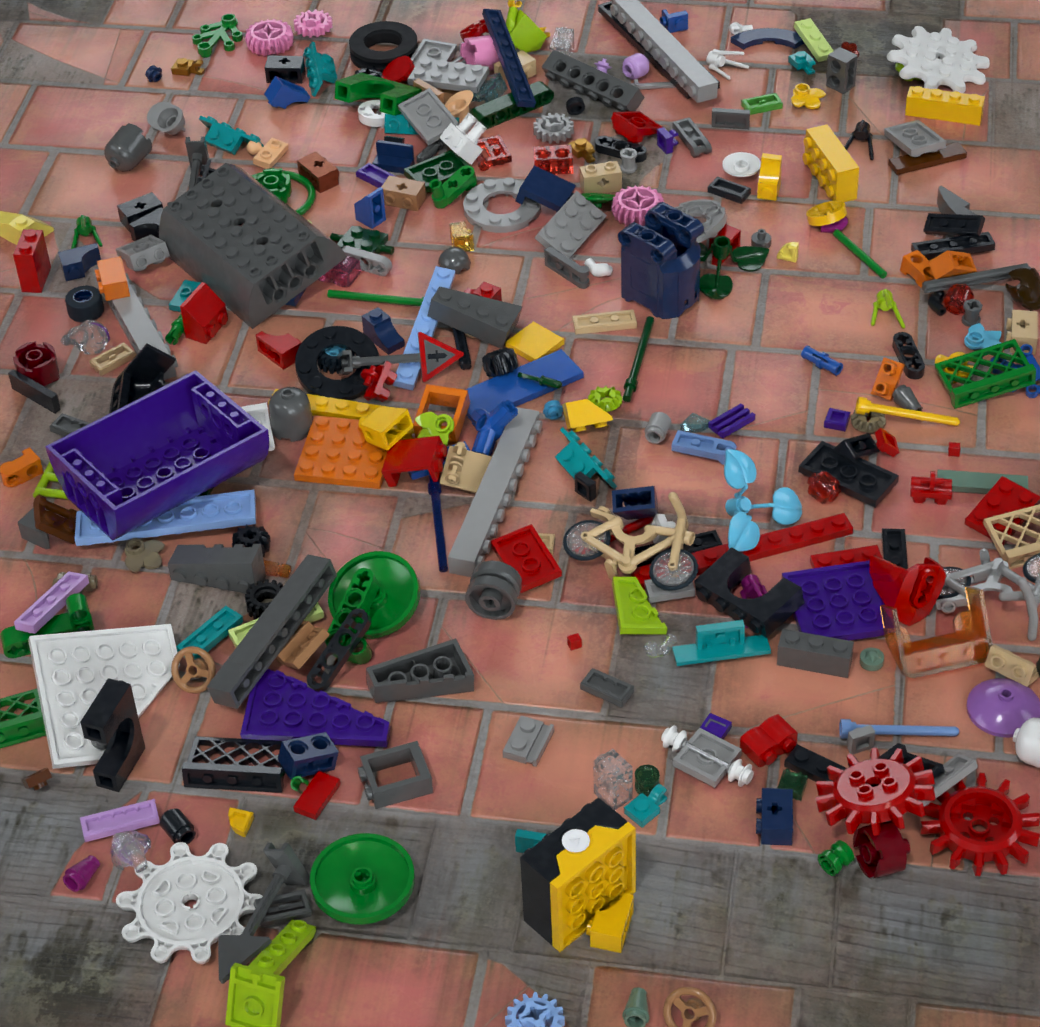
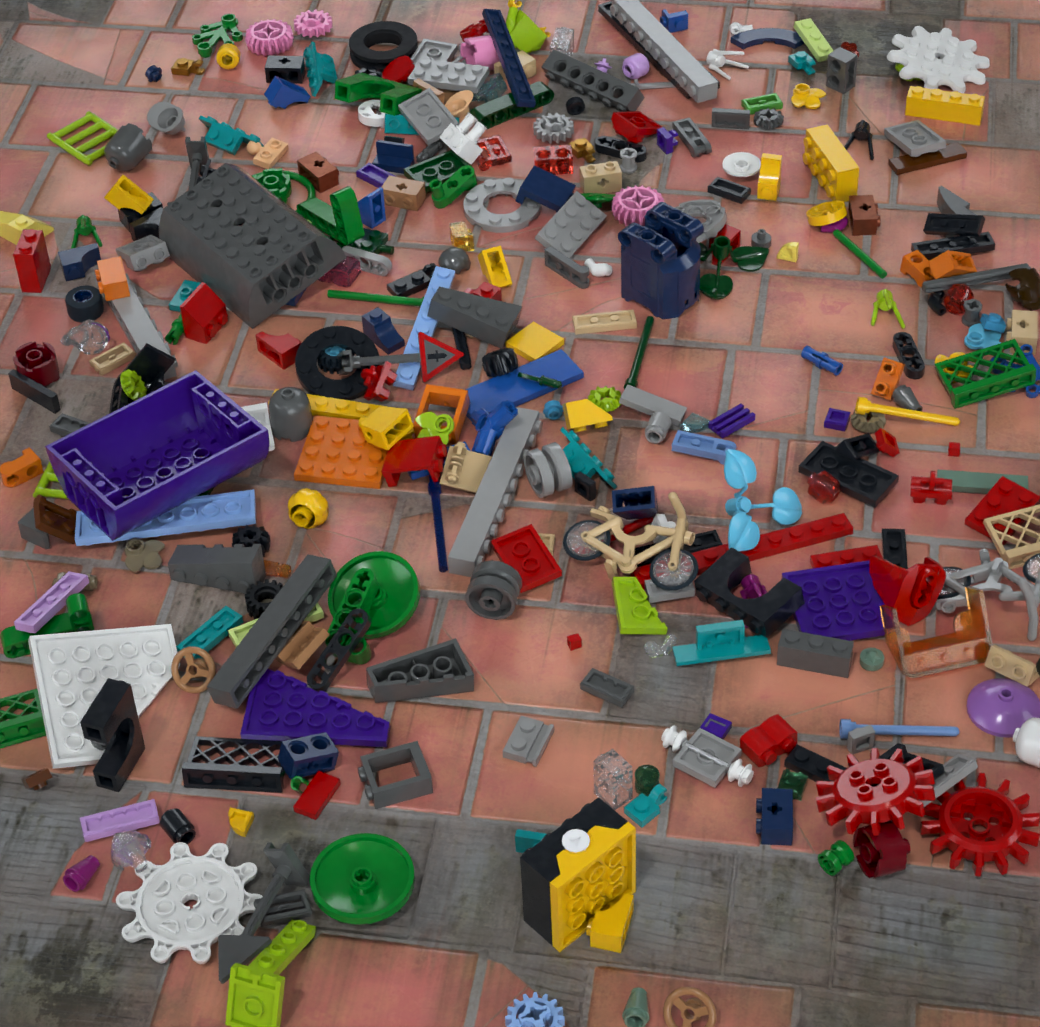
none -> lime bar [47,111,118,166]
none -> yellow arch [104,175,154,214]
none -> lime gear [120,369,147,401]
none -> yellow head [216,43,241,70]
none -> yellow plant [288,488,329,529]
none -> green beam [297,186,364,246]
none -> black hinge [387,263,436,297]
none -> yellow arch [477,246,512,288]
none -> light grey wheel [523,442,572,498]
none -> light grey tile [619,384,687,426]
none -> dark grey gear [753,108,784,129]
none -> copper brick [848,195,881,236]
none -> dark azure plate [980,313,1006,333]

